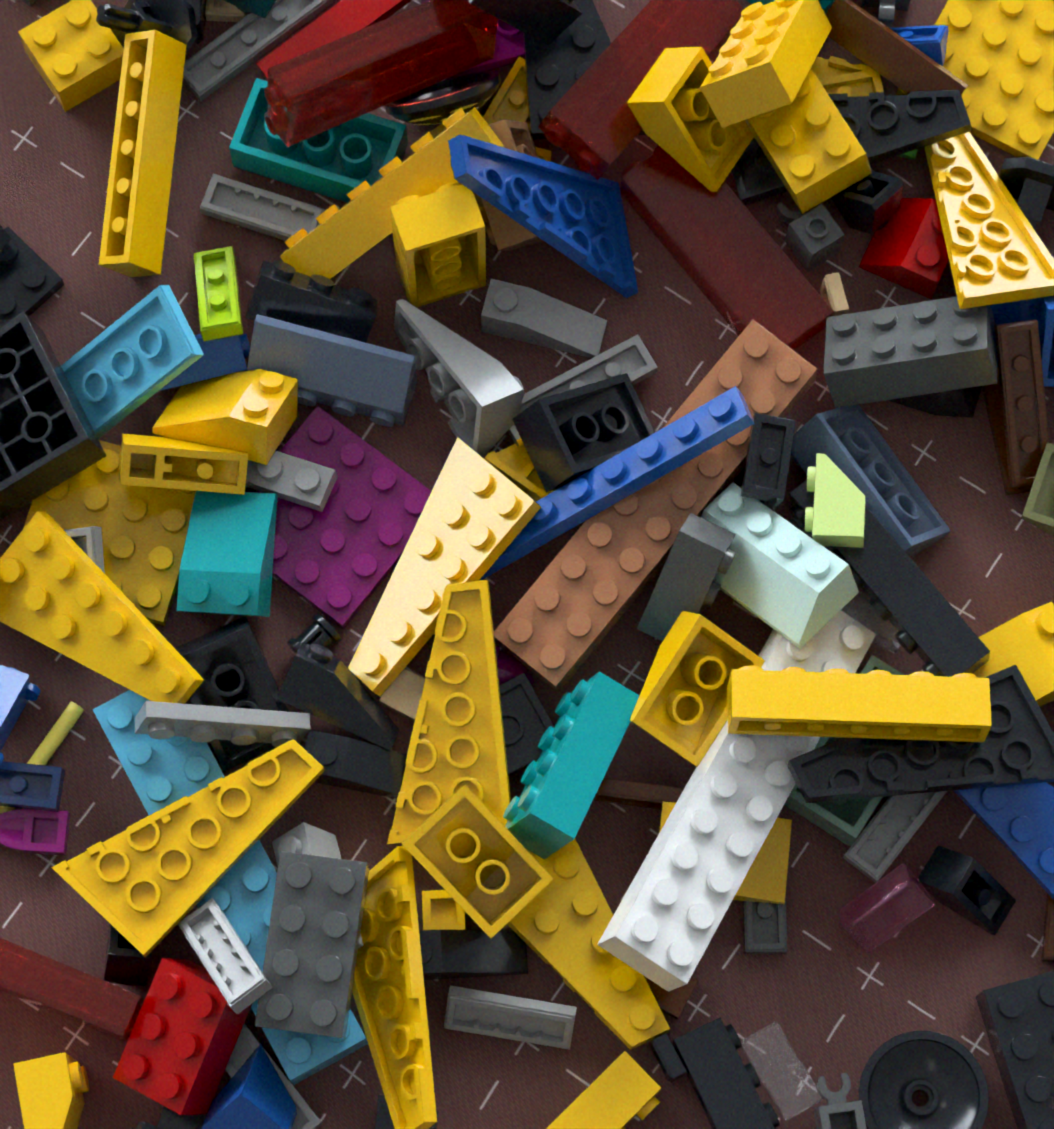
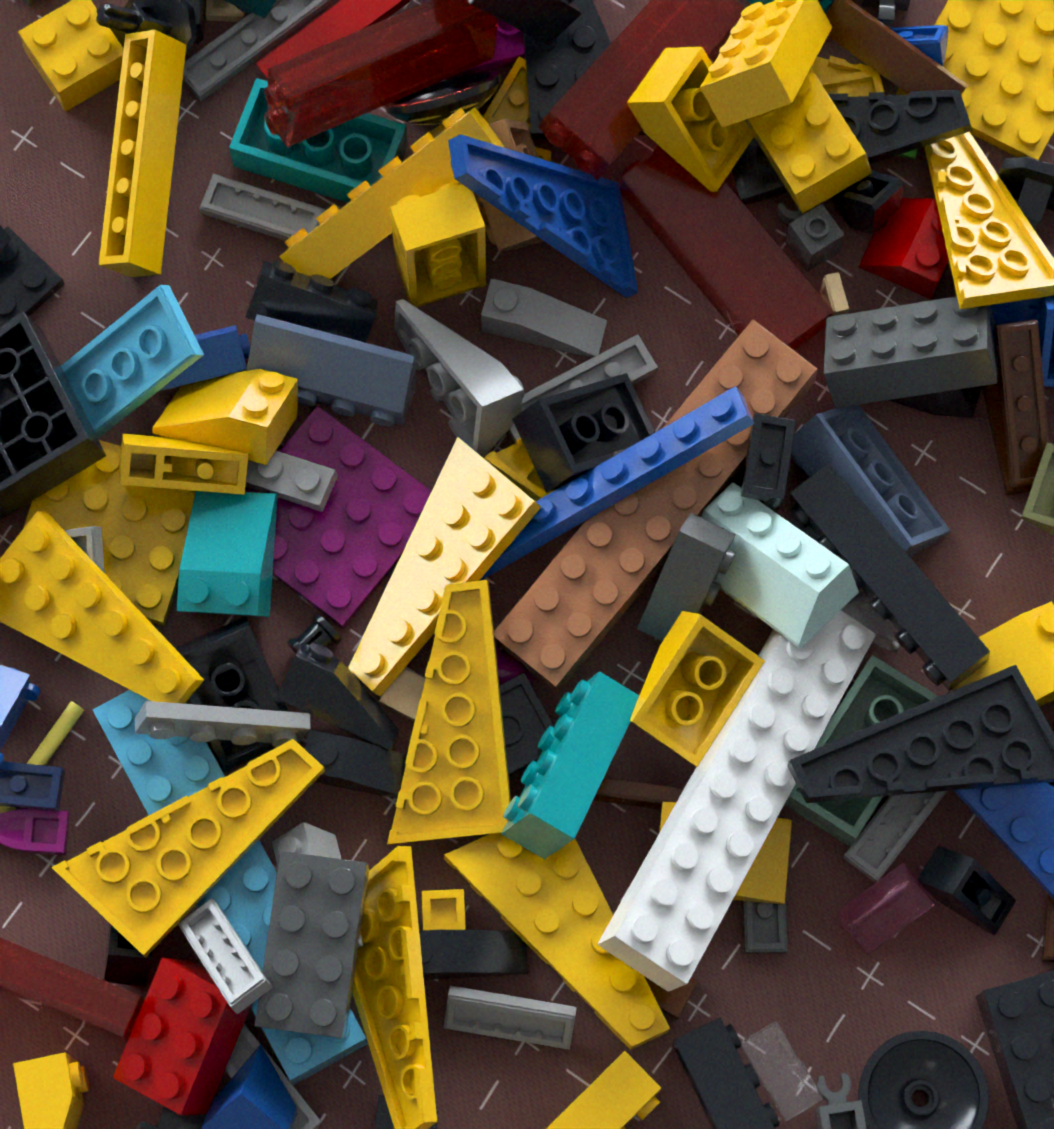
lime tile [194,246,243,342] -> none
yellow slope [402,784,554,938] -> none
black tile [650,1033,687,1083] -> none
yellow brick [727,665,992,742] -> none
yellowish green slope [805,453,866,548] -> none

